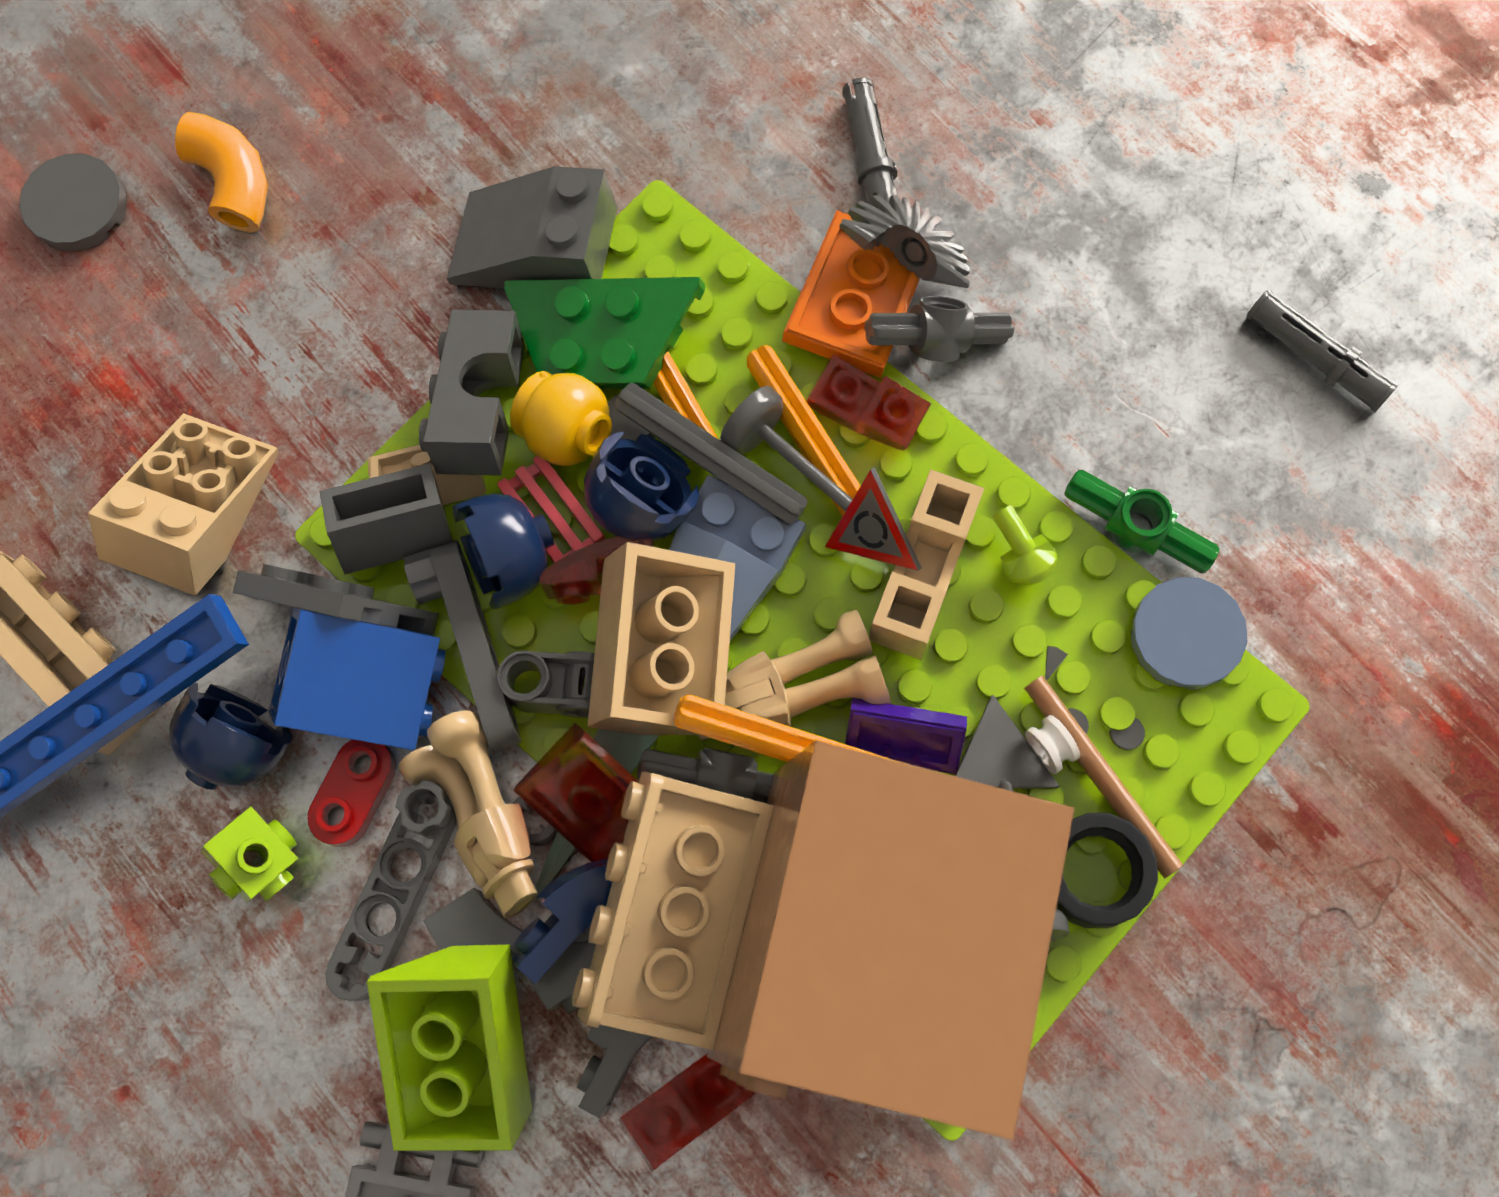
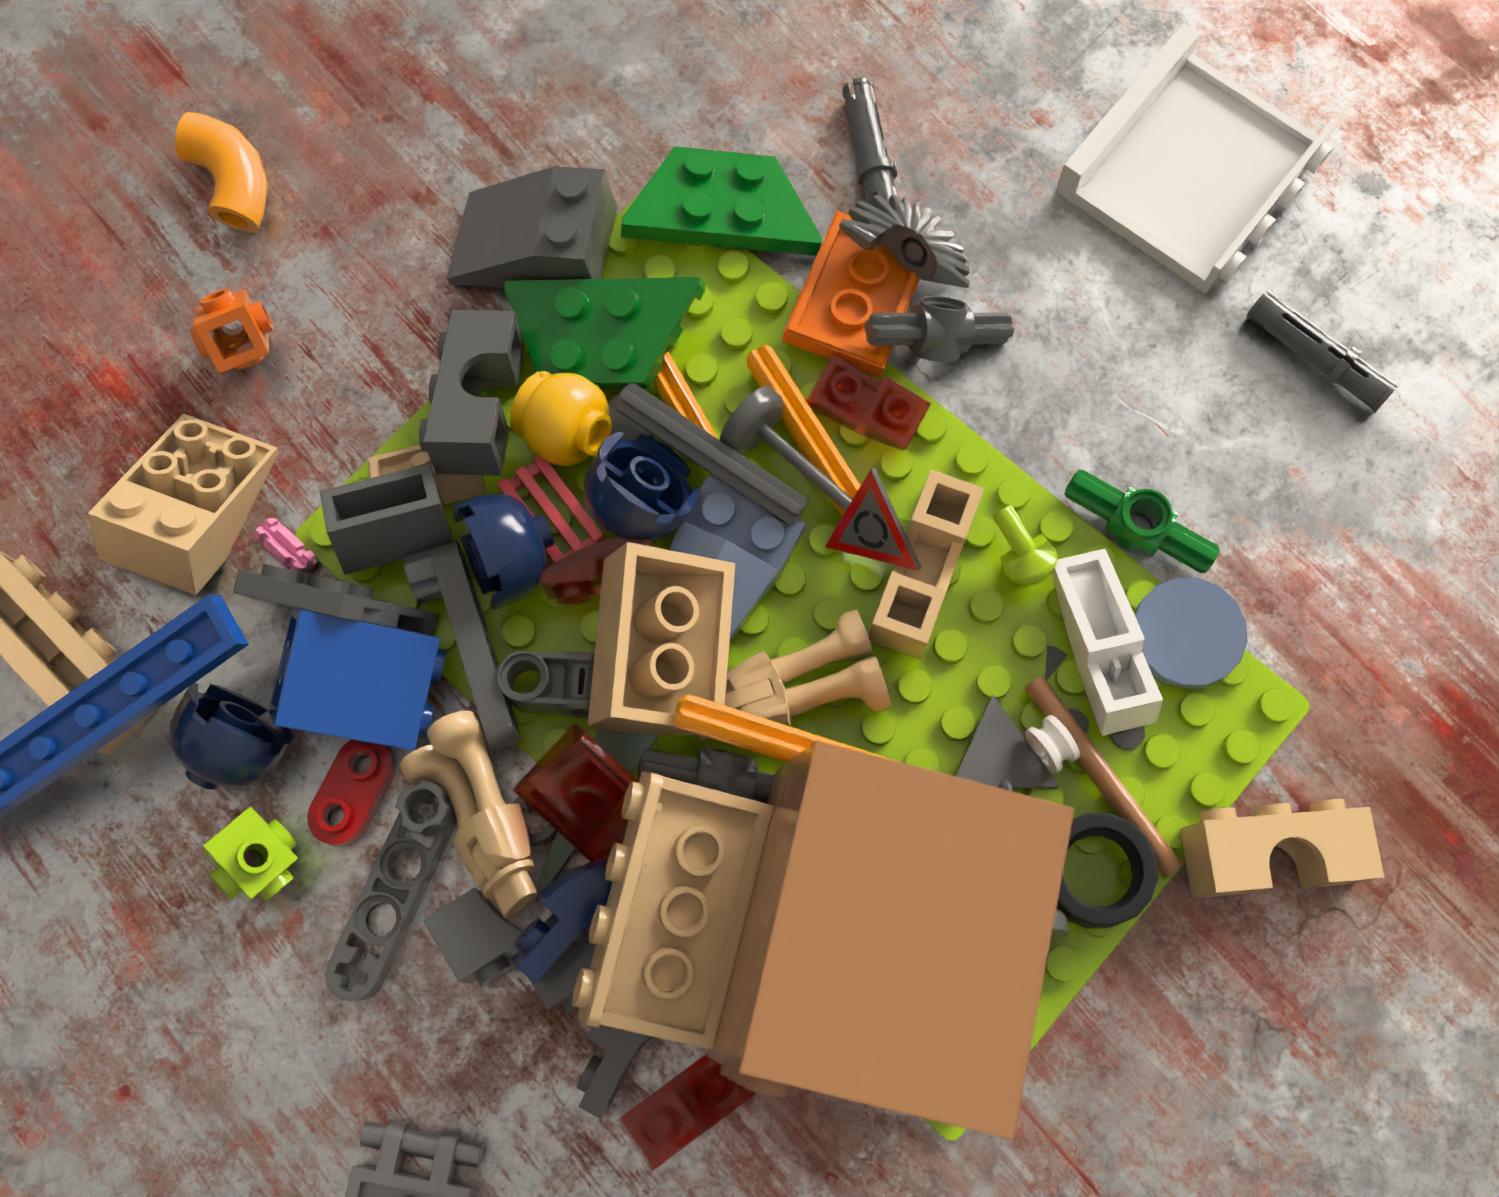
dark grey tile [19,154,127,251] -> none
lime slope [367,944,532,1151] -> none
dark purple plate [845,698,967,774] -> none
none -> orange brick [190,289,274,374]
none -> bright pink piece [254,518,318,573]
none -> green wing [621,146,822,256]
none -> white slope [1052,549,1163,736]
none -> white panel [1055,23,1338,294]
none -> tan arch [1180,799,1385,899]

